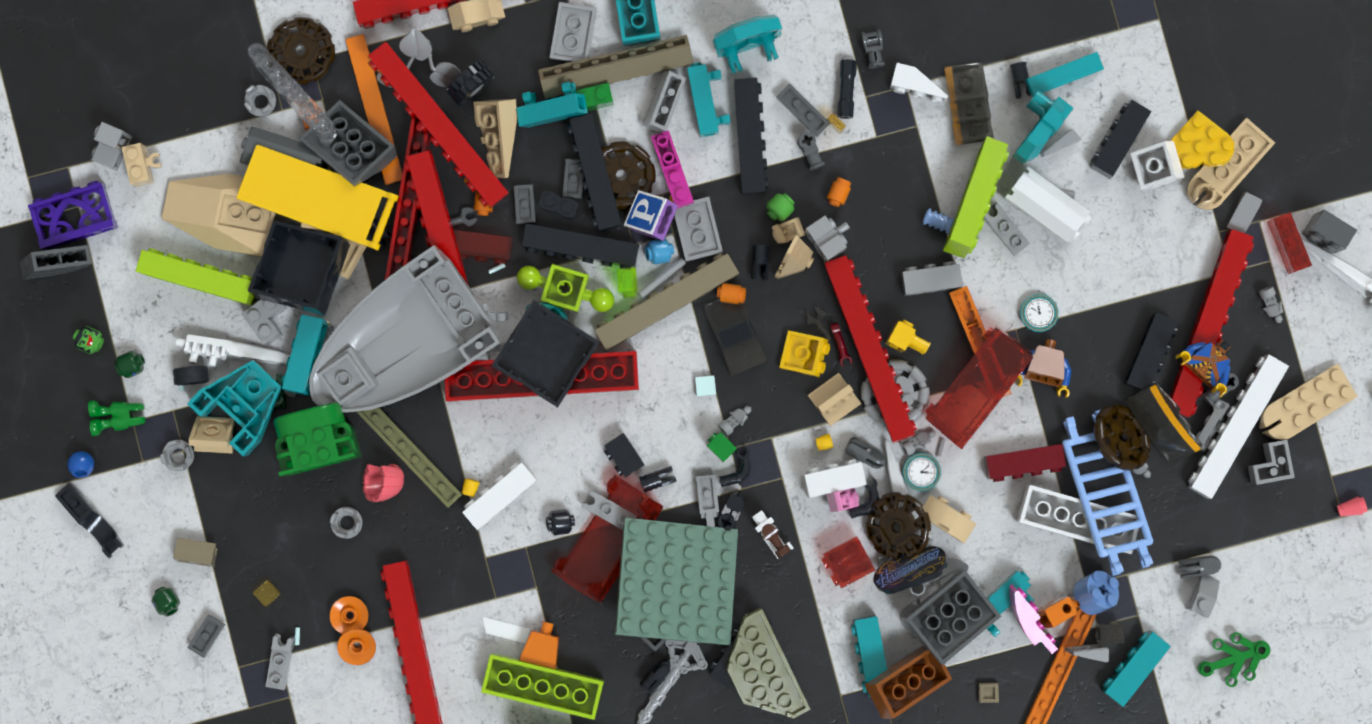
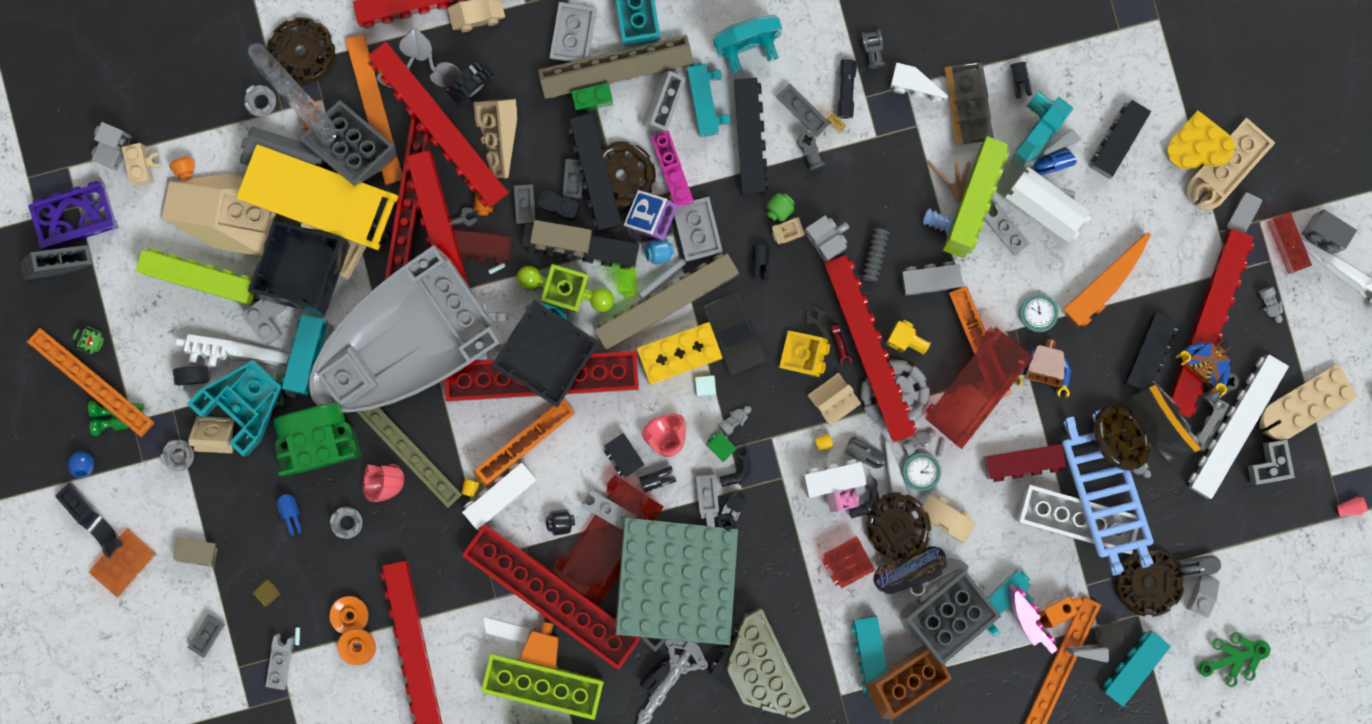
dark green head [115,350,145,378] -> none
dark green head [151,587,180,617] -> none
teal brick [516,82,588,128] -> none
orange brick [717,283,746,304] -> none
hips [752,510,793,559] -> none
tan wedge [775,235,814,279] -> none
orange brick [826,177,851,207] -> none
dark tan tile [978,683,999,703] -> none
teal slope [1025,51,1104,97] -> none
medium blue brick [1073,571,1119,615] -> none
white brick [1130,141,1184,190] -> none
none -> orange tile [27,328,154,438]
none -> clear orange plate [89,528,157,597]
none -> orange cone [169,156,195,180]
none -> blue arm [277,494,301,536]
none -> red brick [462,524,641,670]
none -> orange slope [473,399,575,488]
none -> dark tan brick [530,220,592,257]
none -> yellow brick [637,322,722,386]
none -> coral hair [641,413,686,457]
none -> dark grey piece [862,228,890,282]
none -> medium nougat plant [927,160,970,202]
none -> blue arm [1034,148,1077,175]
none -> orange slope [1061,232,1151,328]
none -> dark brown plate [1115,548,1185,617]

